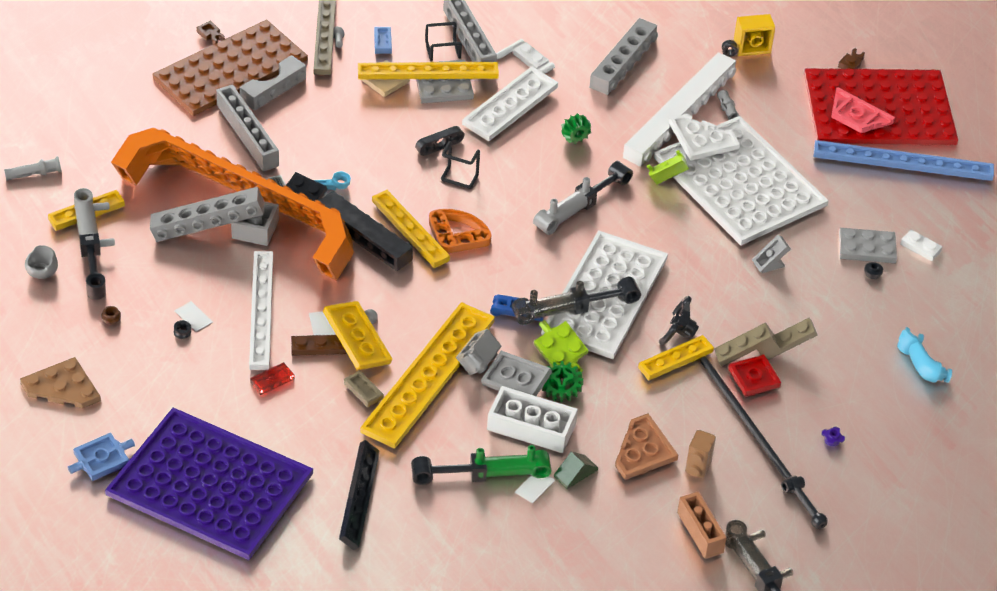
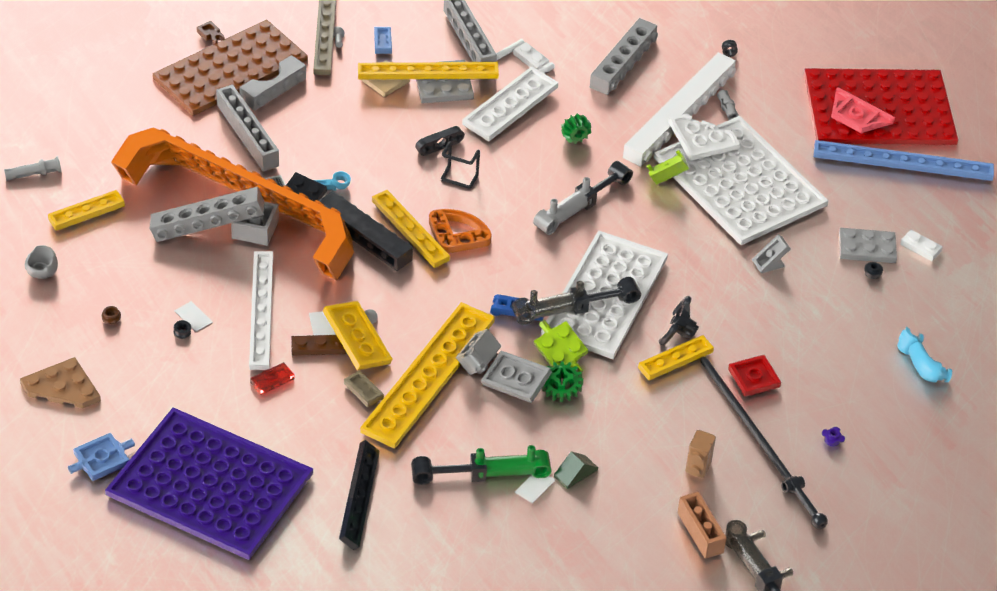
piece [74,188,115,300] -> none
black piece [425,22,462,61] -> none
white brick [487,386,578,453] -> none
nougat plate [615,413,679,480] -> none
dark tan bracket [714,317,818,367] -> none
yellow brick [734,14,776,56] -> none
reddish brown plate [838,48,865,69] -> none

